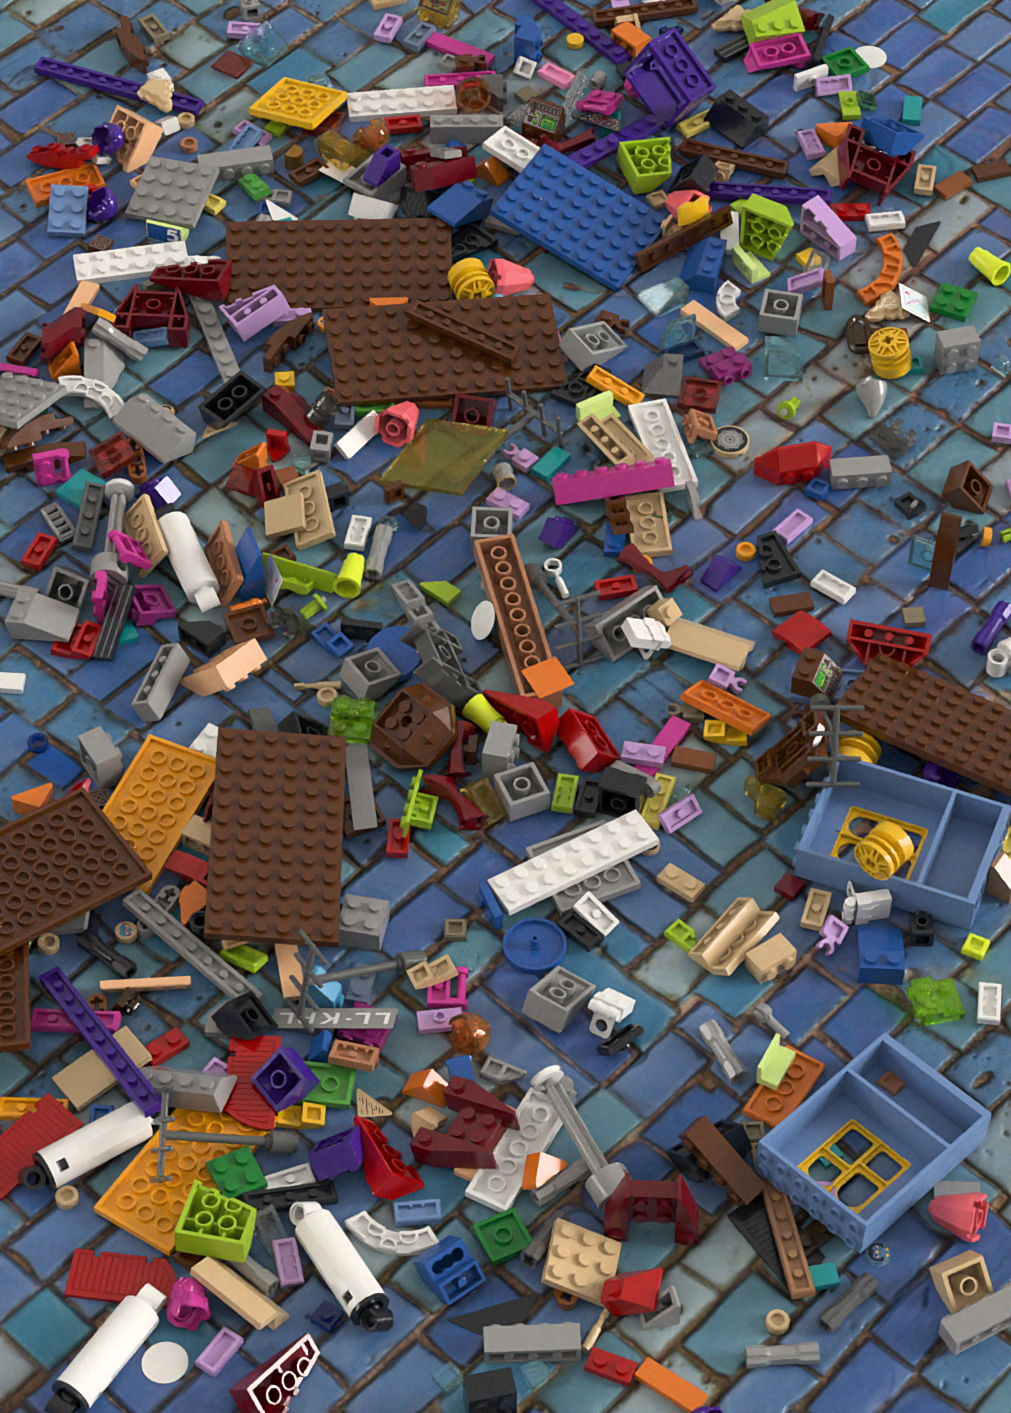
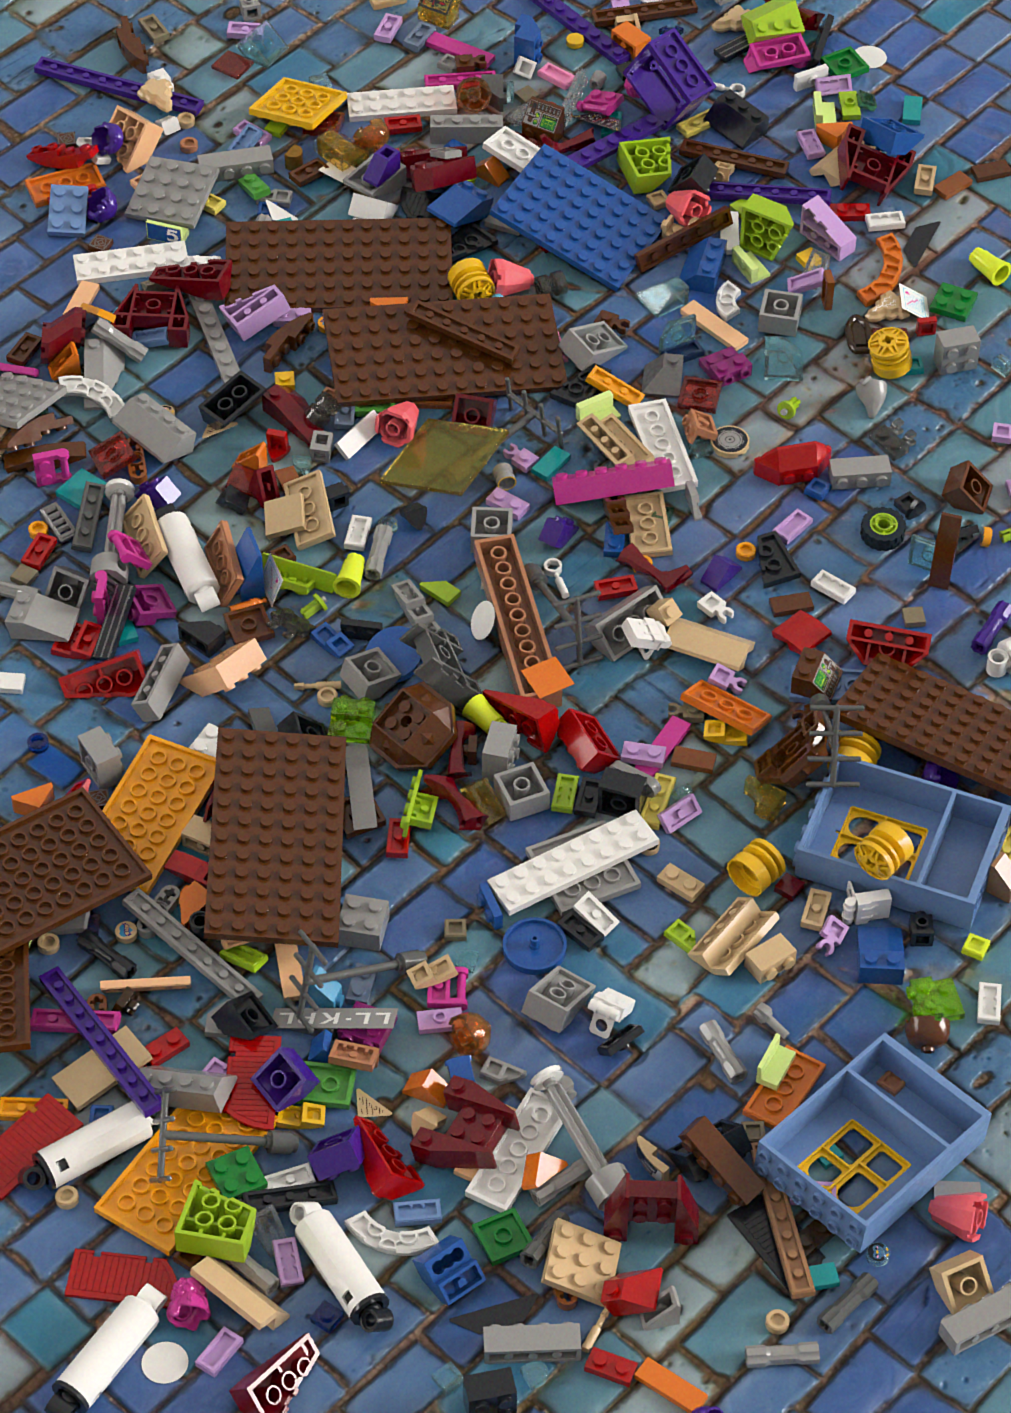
reddish brown tile [383,479,404,505] -> none
yellow slope [677,196,709,226] -> none
none -> dark tan tile [10,563,39,586]
none -> light orange tile [28,521,49,539]
none -> red wedge [58,648,147,698]
none -> black tile [215,484,250,515]
none -> clear light blue tile [507,81,514,103]
none -> clear smoke wheel [534,270,568,298]
none -> tan slope [636,1135,670,1181]
none -> white plate [697,591,734,624]
none -> white piece [704,82,745,98]
none -> yellow wheel [727,838,786,897]
none -> yellowish green panel [812,91,836,129]
none -> black wheel [860,507,906,551]
none -> reddish brown cylinder [905,1016,950,1054]
none -> red tile [915,316,937,337]

